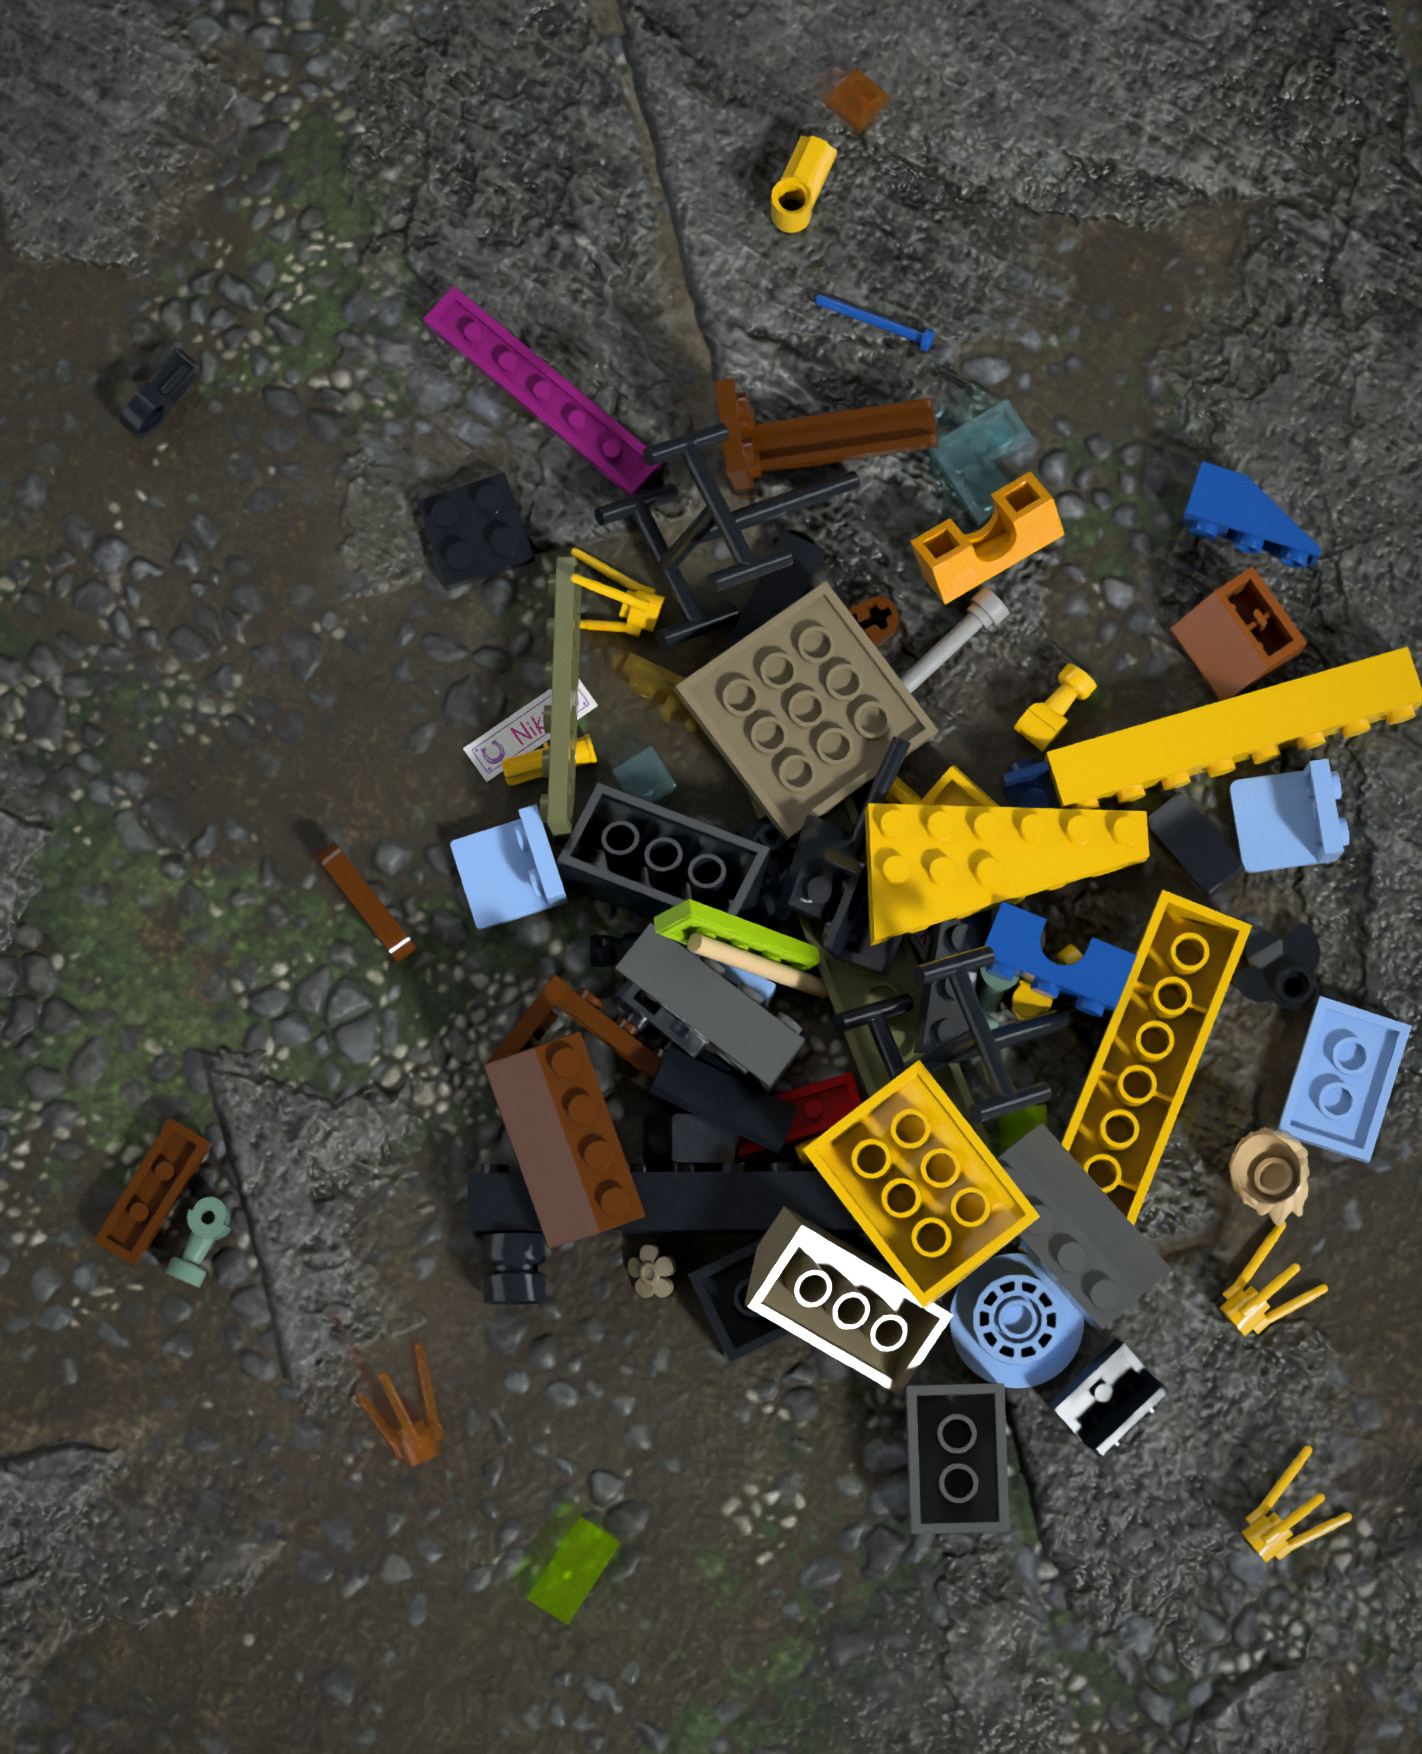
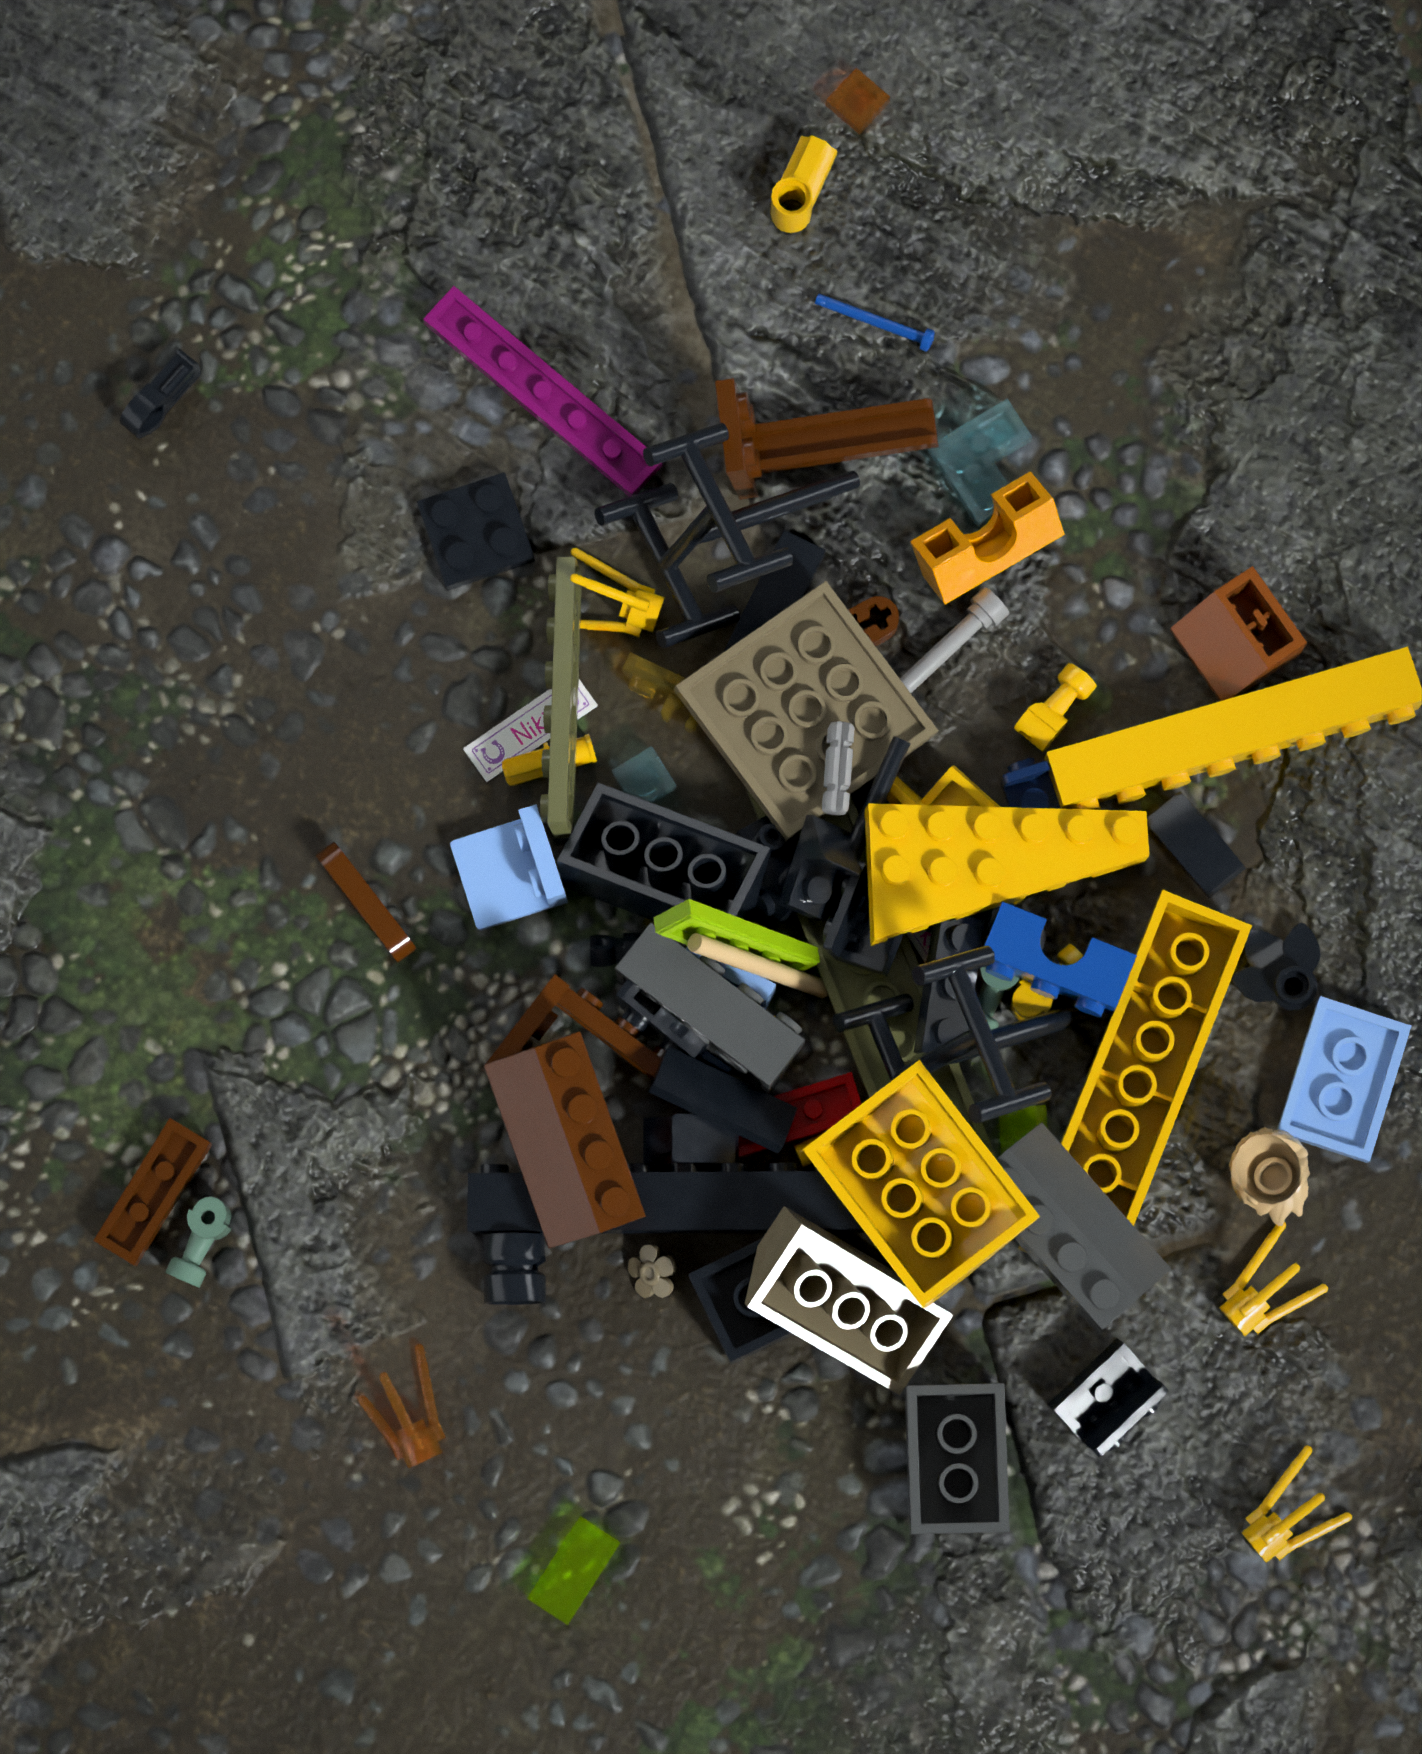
light blue wheel [950,1253,1084,1388] -> none
blue slope [1180,461,1322,569] -> none
light blue bracket [1229,759,1349,873] -> none
none -> light grey axle [822,721,855,815]

